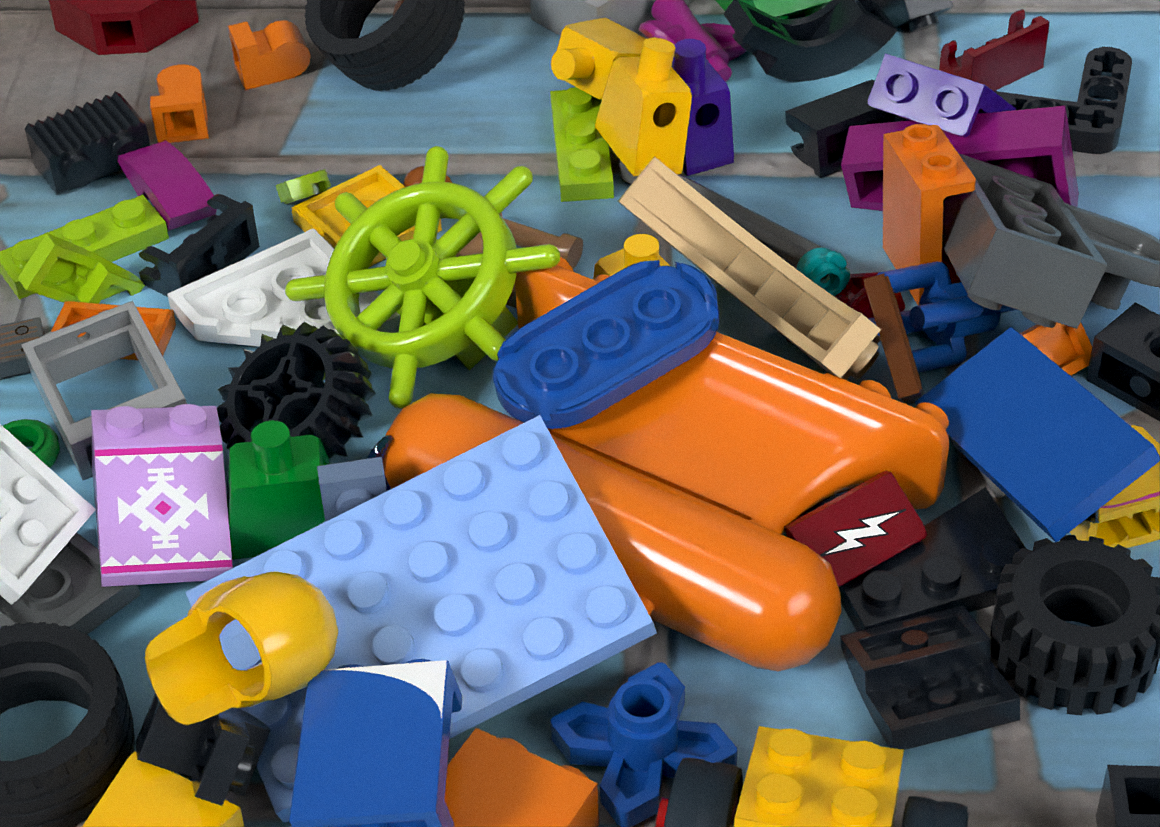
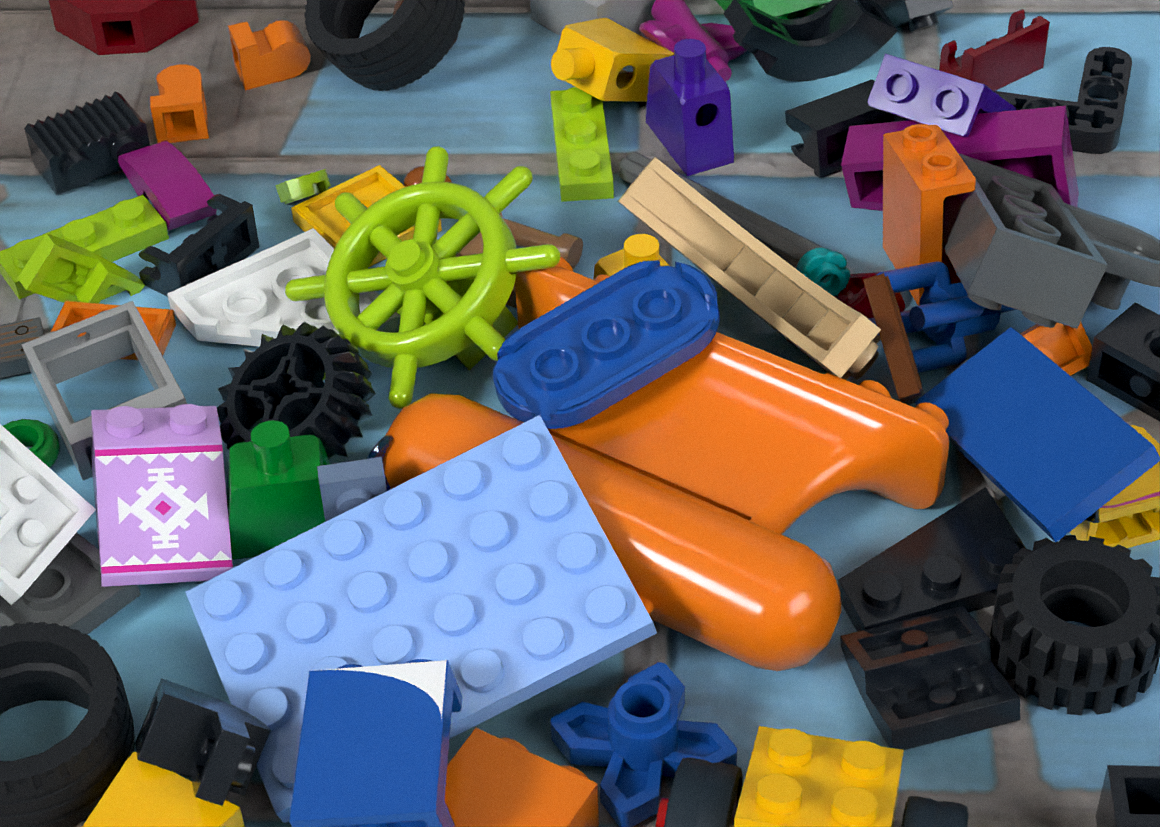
yellow piece [145,571,338,725] -> none
yellow torso [595,38,692,176] -> none
dark red slope [784,470,927,587] -> none

